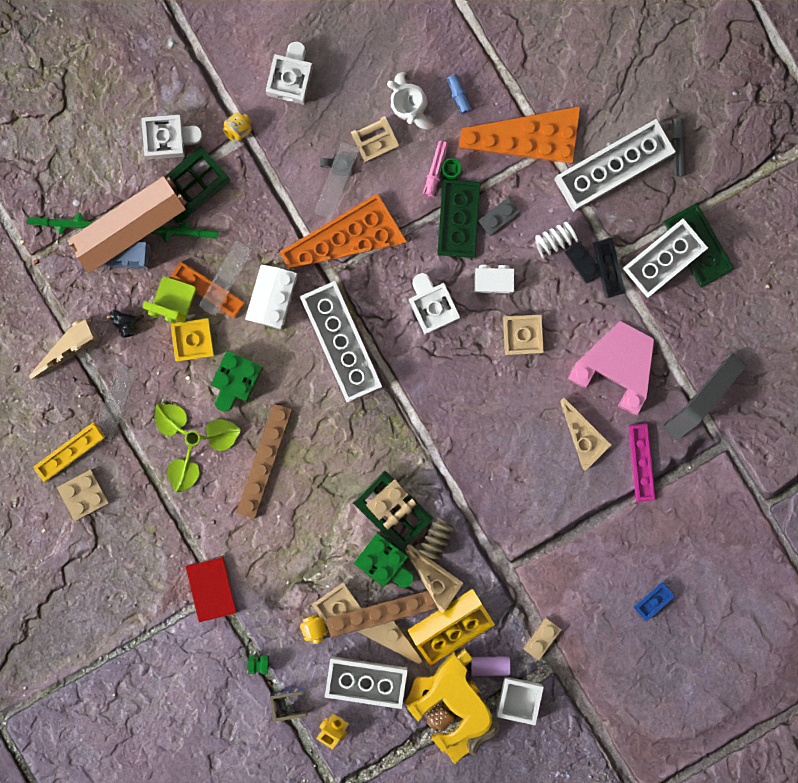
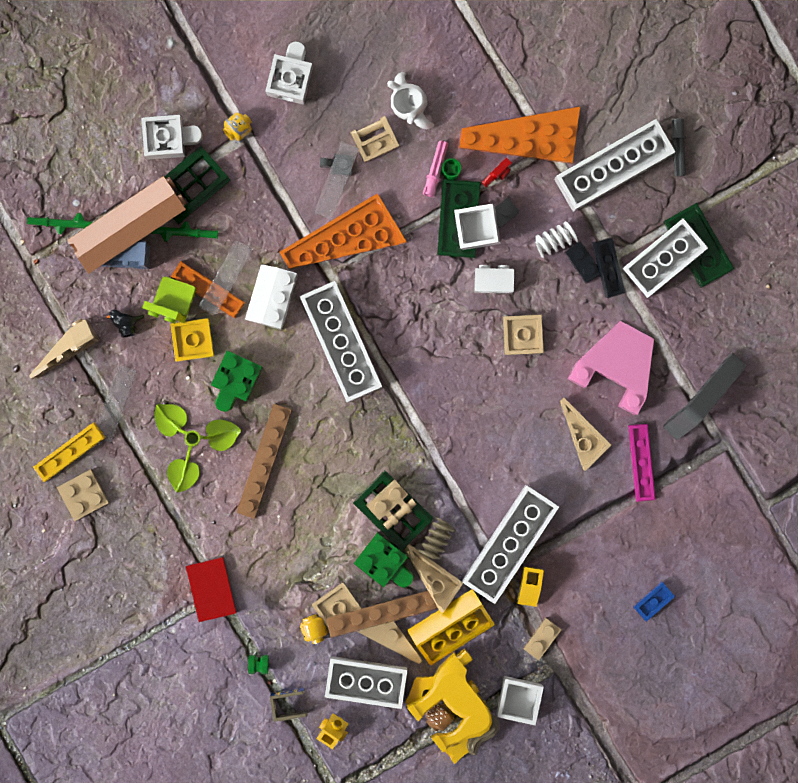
white brick [409,273,460,335] -> none
medium blue pin [446,74,472,114] -> none
lavender brick [471,656,510,677] -> none
none -> white piece [454,204,501,250]
none -> white brick [462,485,559,604]
none -> red plate [481,157,512,188]
none -> yellow slope [517,566,544,607]

